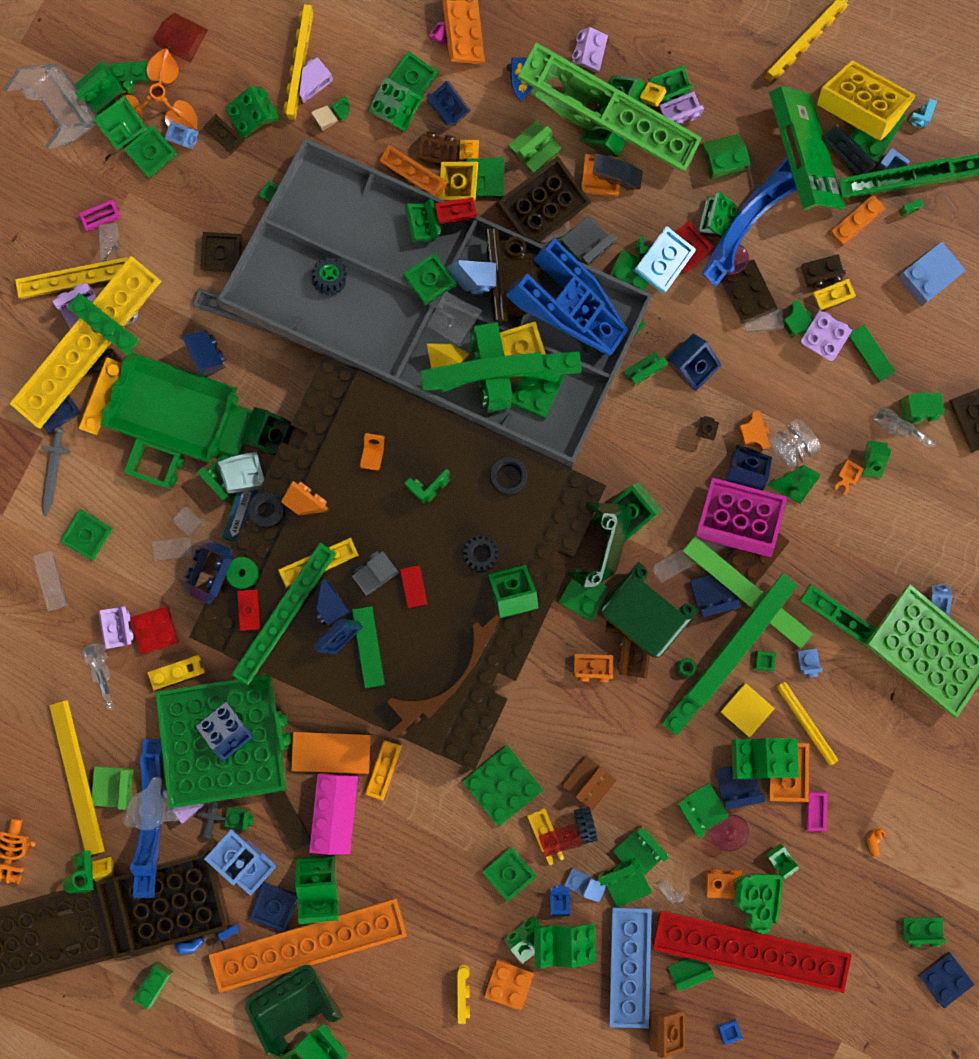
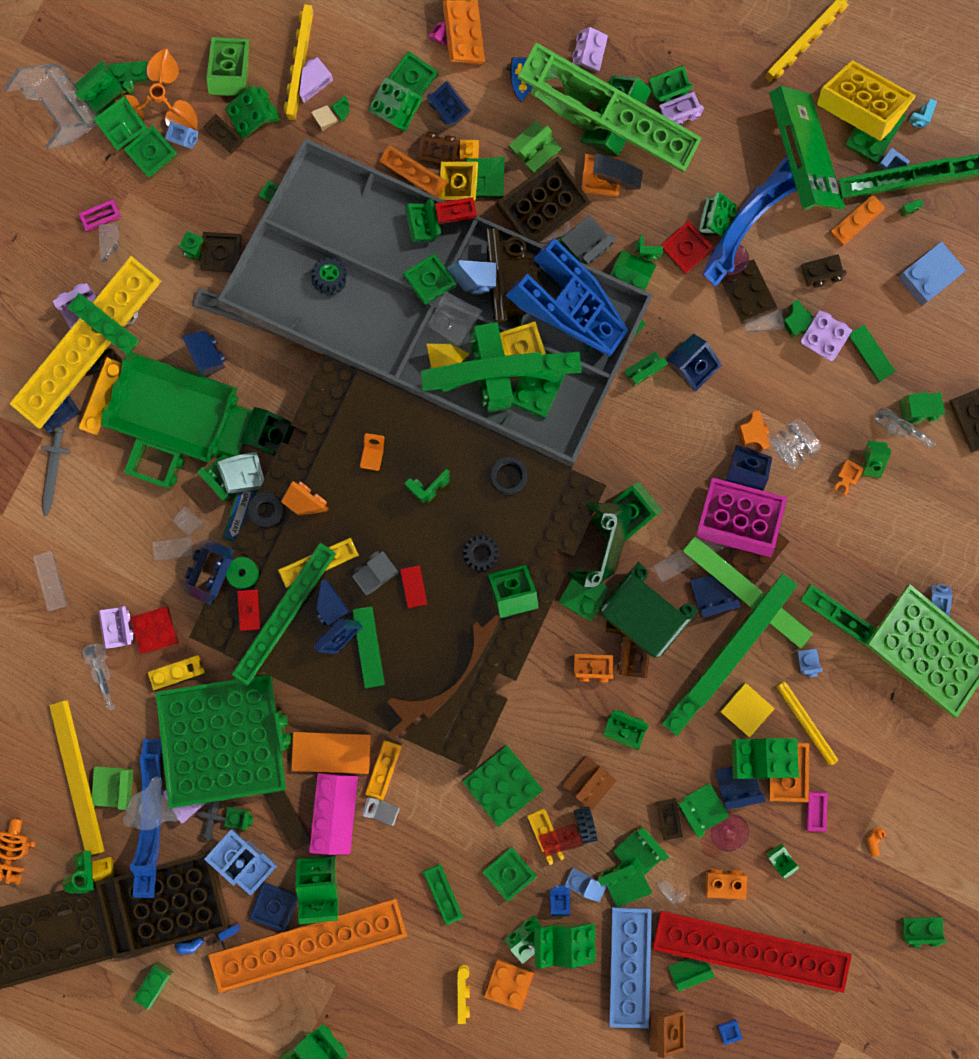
yellow plate [15,257,129,299] -> none
green tile [60,509,114,561] -> none
clear red slope [153,13,208,63] -> none
dark blue bracket [196,702,254,762] -> none
dark green windscreen [245,965,344,1059] -> none
tile [633,226,696,294] -> none
yellow plate [640,82,667,107] -> none
green plate [677,658,696,677] -> none
dark brown bracket [696,416,719,441] -> none
green slope [702,134,751,180] -> none
green plate [734,873,783,934] -> none
green tile [754,650,776,672] -> none
green wing [768,465,820,504] -> none
yellow plate [812,279,856,311] -> none
black plate [822,124,877,175] -> none
dark blue plate [918,952,975,1008] -> none
none -> green bracket [179,231,204,260]
none -> bright green slope [207,37,250,96]
none -> light grey bracket [362,797,400,826]
none -> green tile [423,863,464,925]
none -> green bracket [602,710,649,751]
none -> dark brown plate [656,798,683,840]

